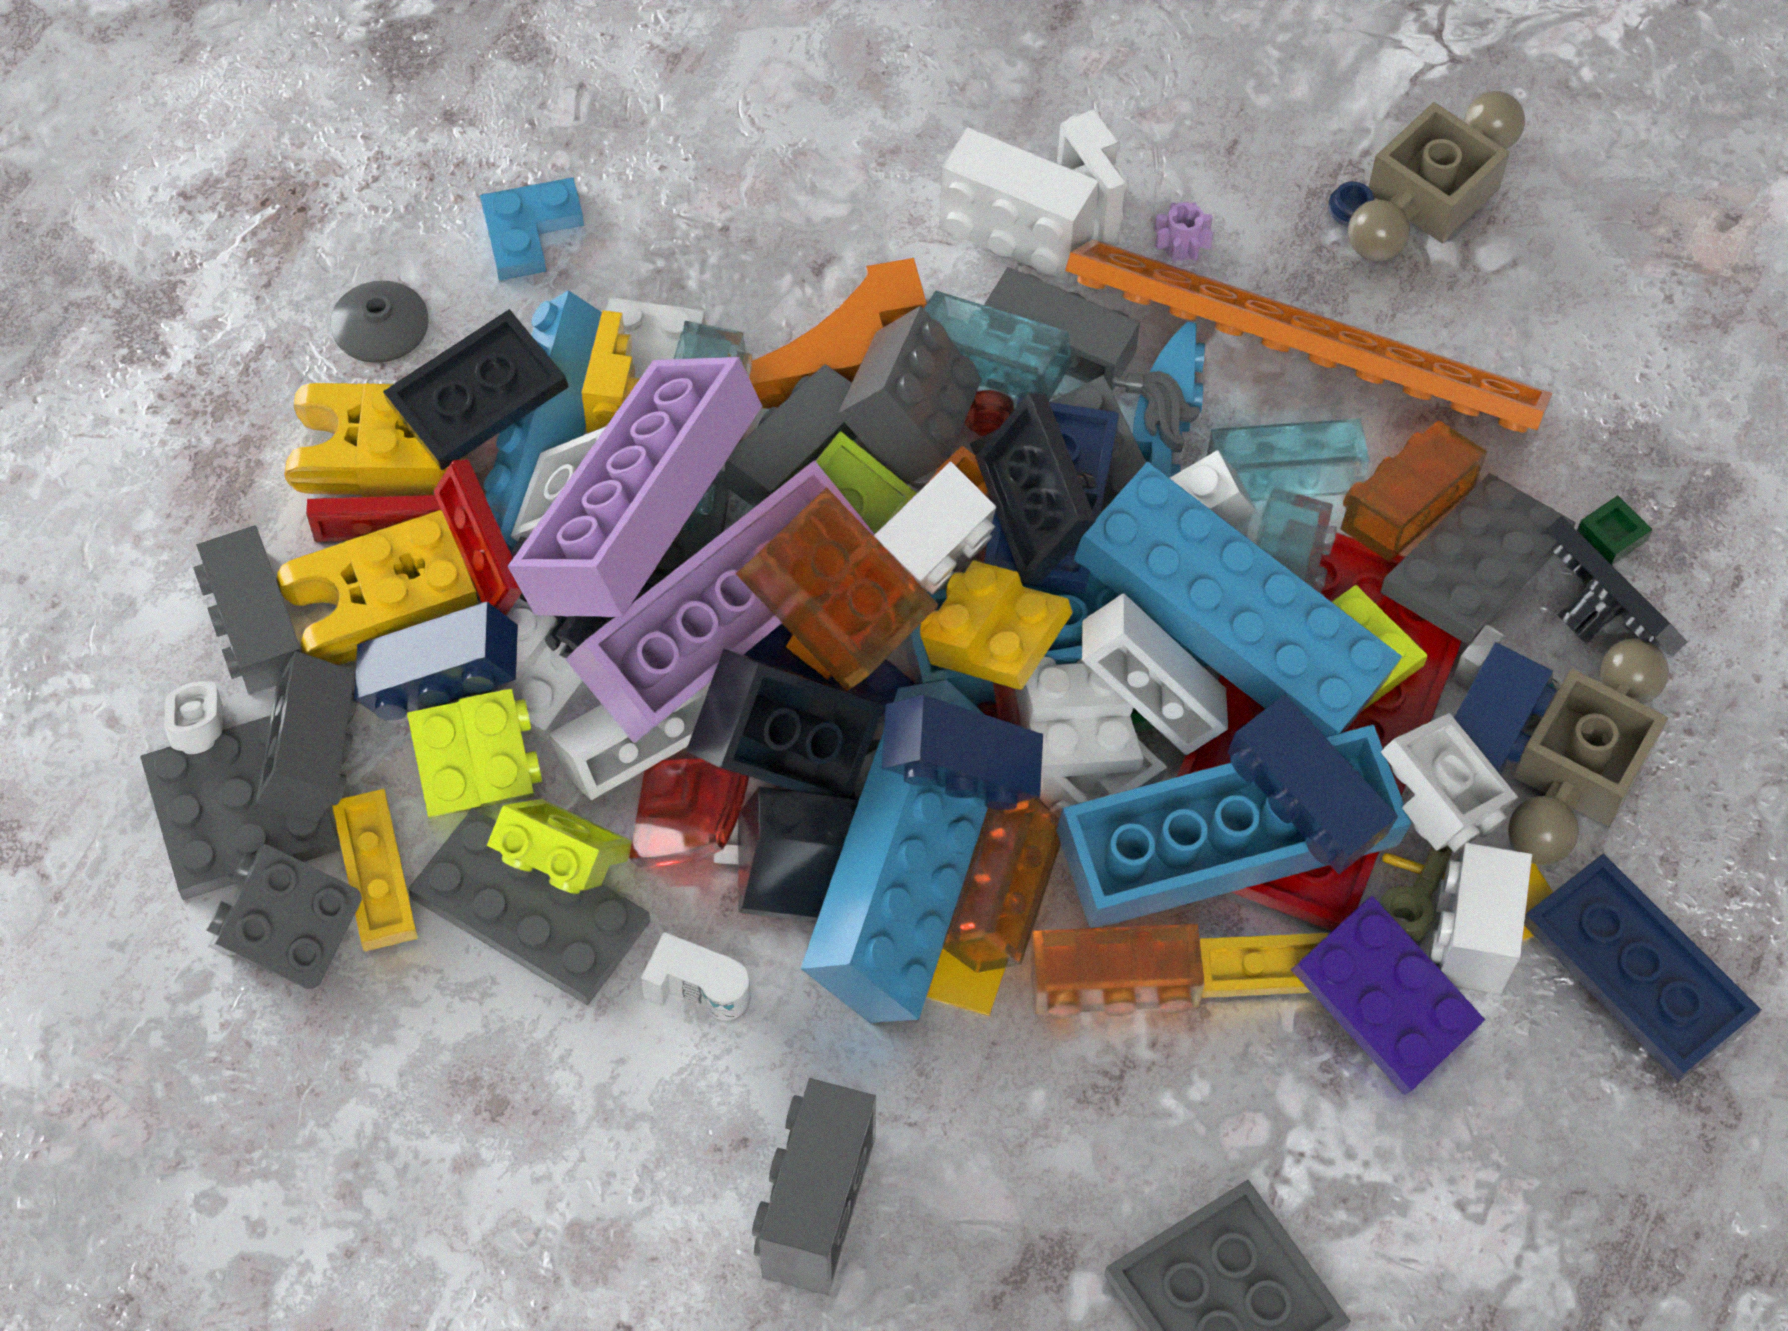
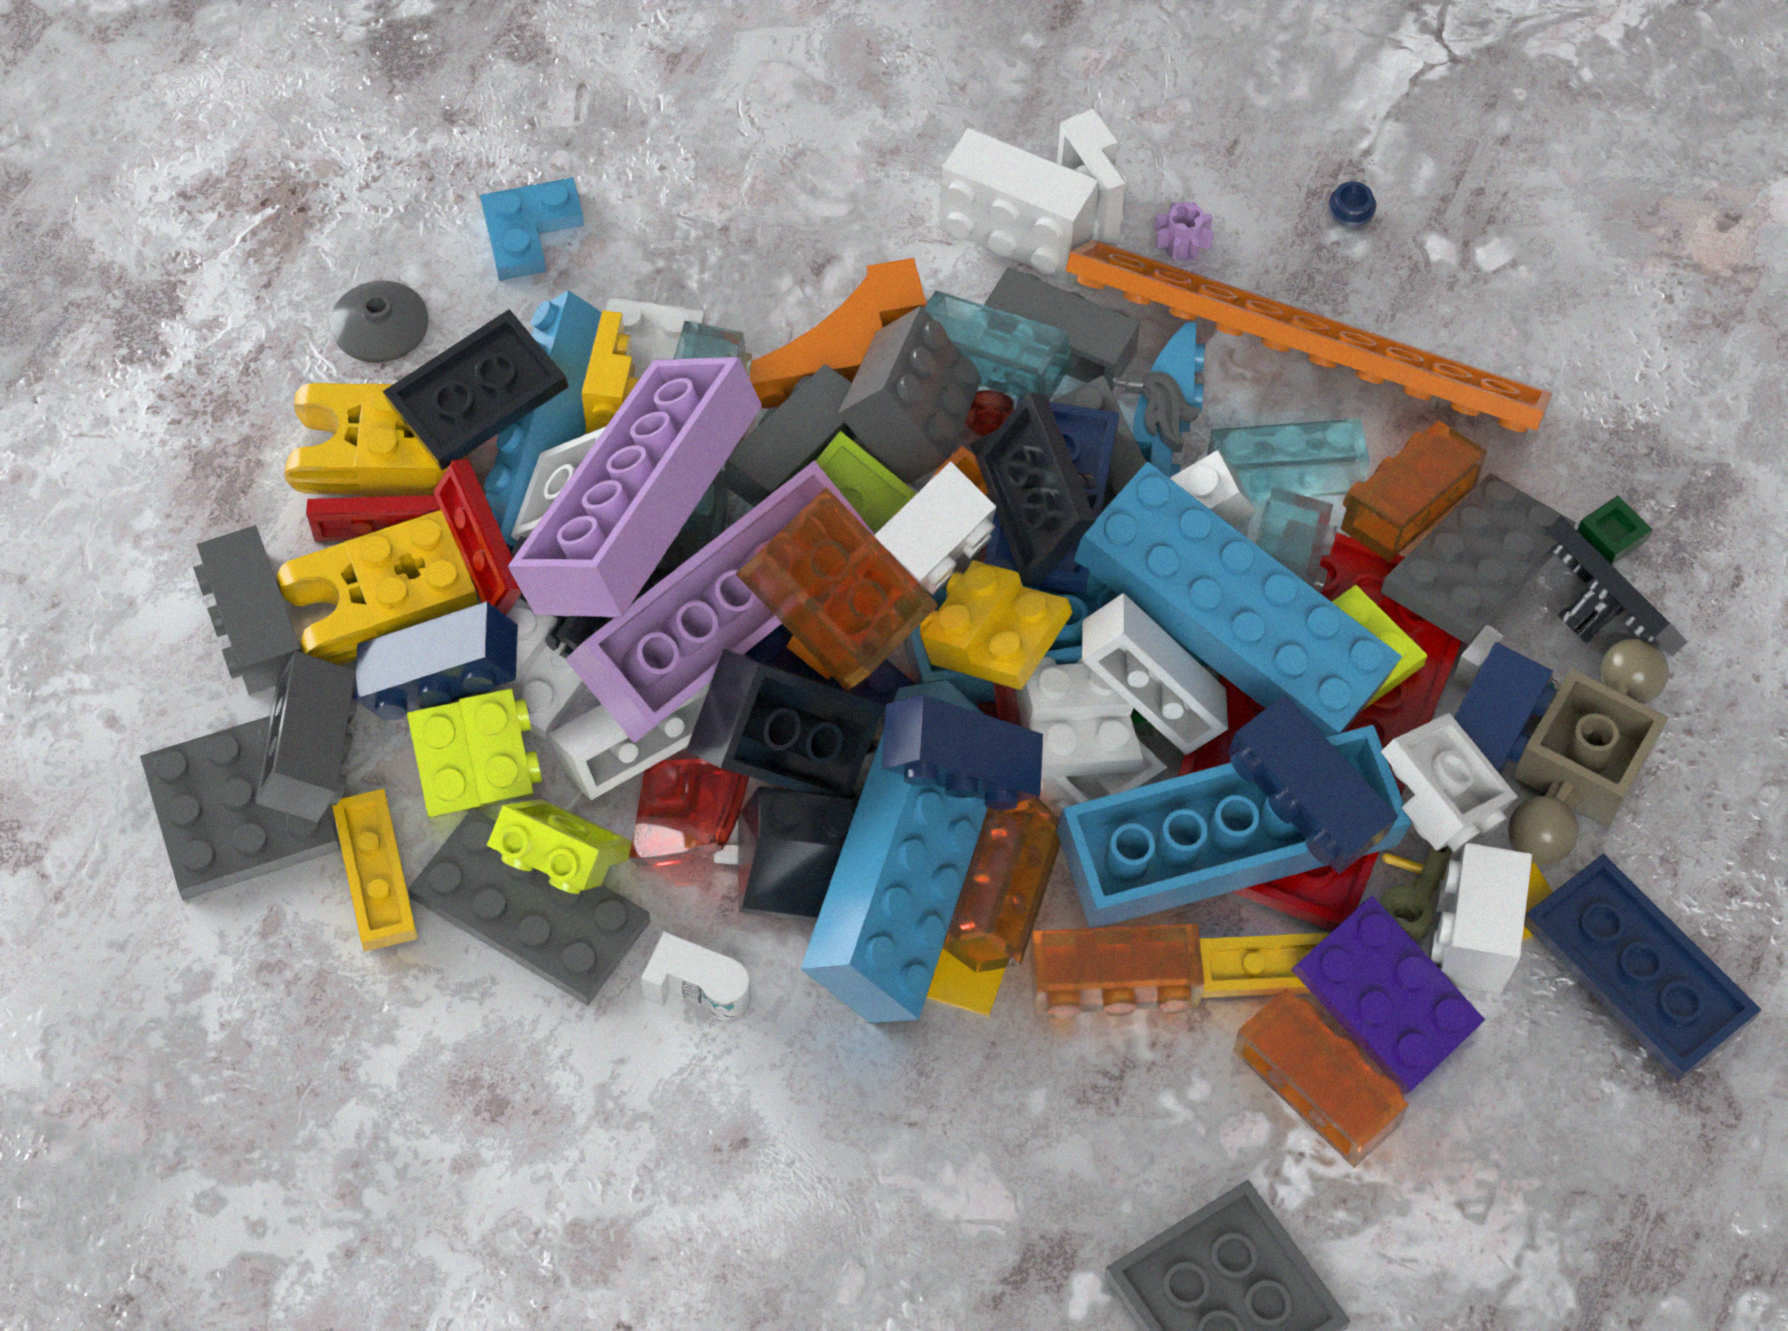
white plate [164,681,223,754] -> none
dark grey bracket [206,844,362,989] -> none
dark grey brick [752,1078,876,1296] -> none
dark tan brick [1348,91,1525,262] -> none
none -> clear orange brick [1233,988,1409,1168]

